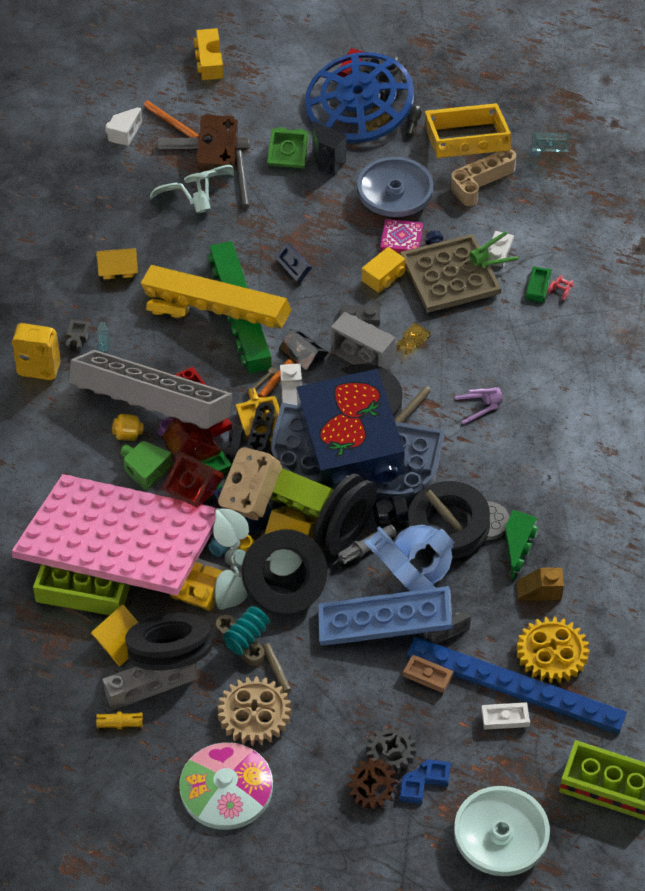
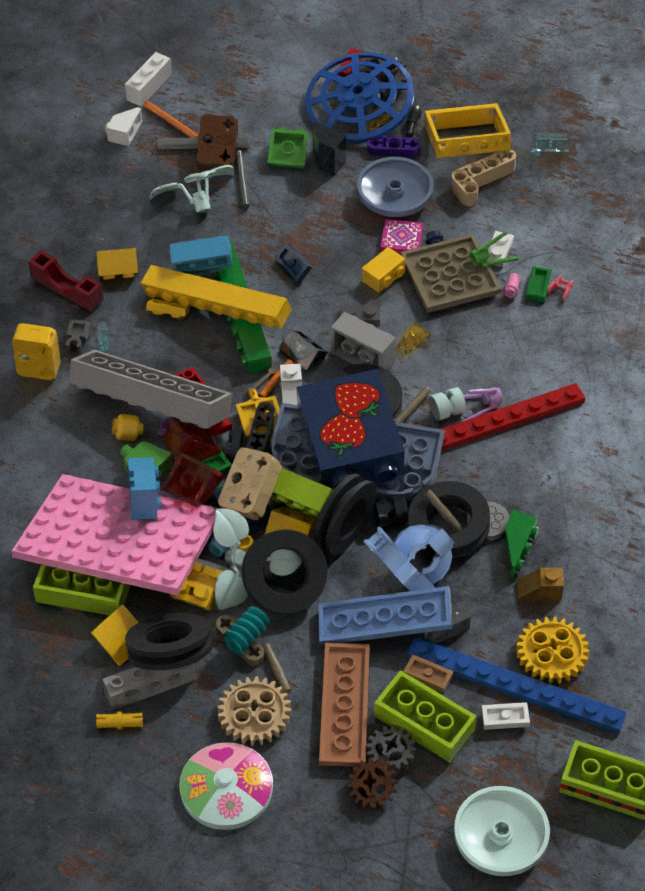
yellow arch [194,28,224,80] -> none
light grey axle [338,524,396,564] -> none
blue tile [399,759,451,804] -> none
none -> dark red arch [28,250,104,312]
none -> white brick [125,52,172,107]
none -> dark azure wedge [128,457,161,520]
none -> dark azure wedge [170,235,233,277]
none -> nougat plate [319,643,370,767]
none -> dark purple beam [367,137,421,157]
none -> lime brick [374,670,477,763]
none -> light aqua wheel [429,387,466,421]
none -> red plate [441,383,586,451]
none -> bright pink pin [503,273,521,298]

